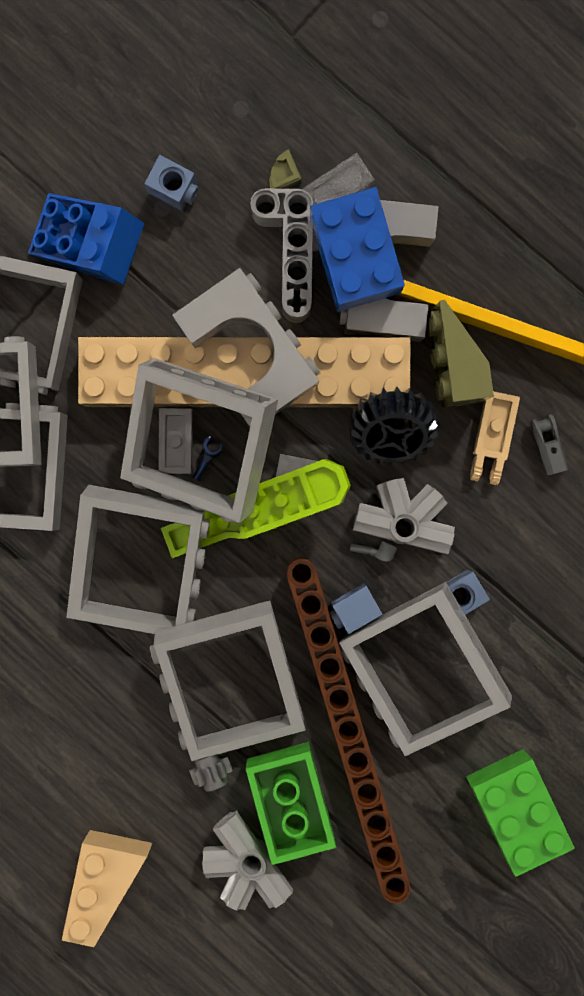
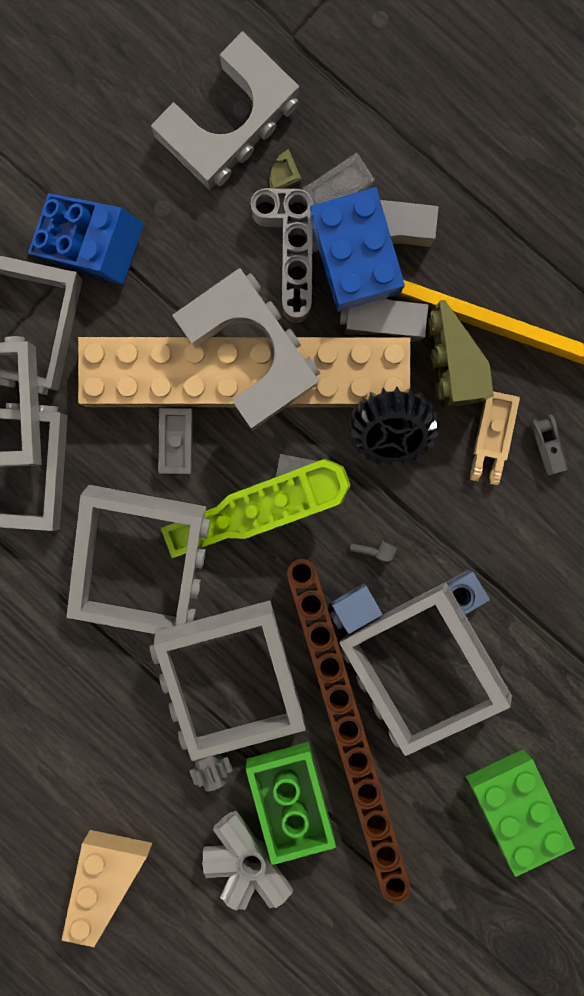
light grey window [120,358,278,523] -> none
sand blue brick [144,155,199,211] -> none
dark blue hand [193,436,223,481] -> none
light grey piece [353,478,455,554] -> none
none -> light grey arch [151,31,299,190]

